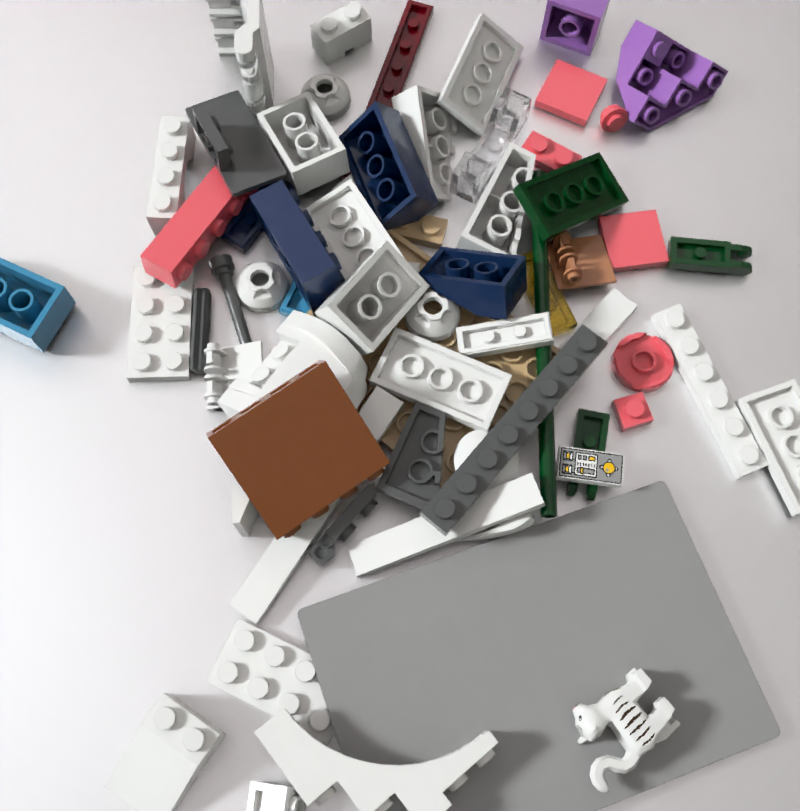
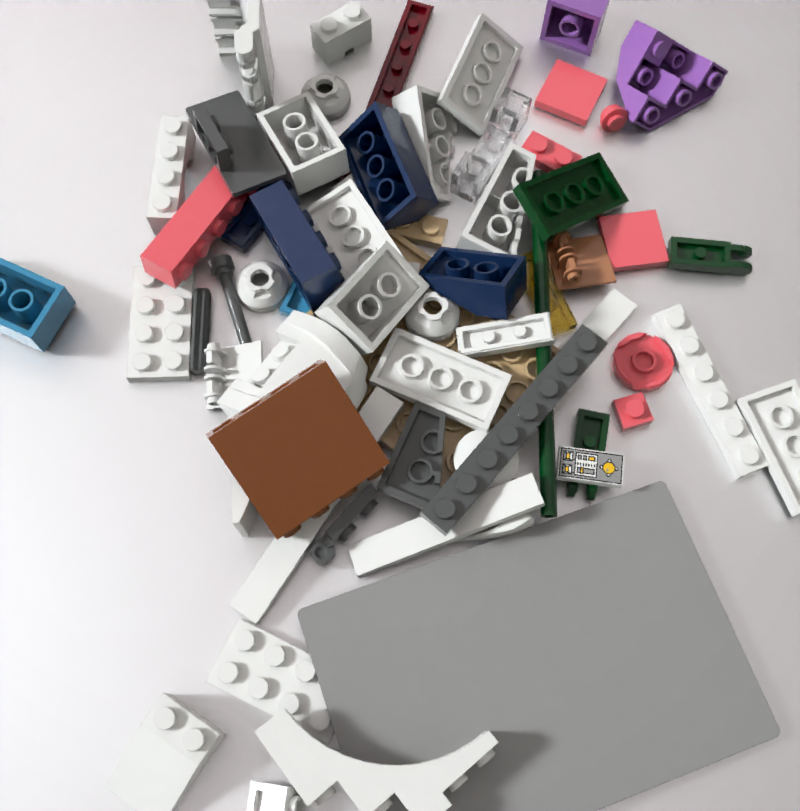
white animal [572,668,680,793] -> none

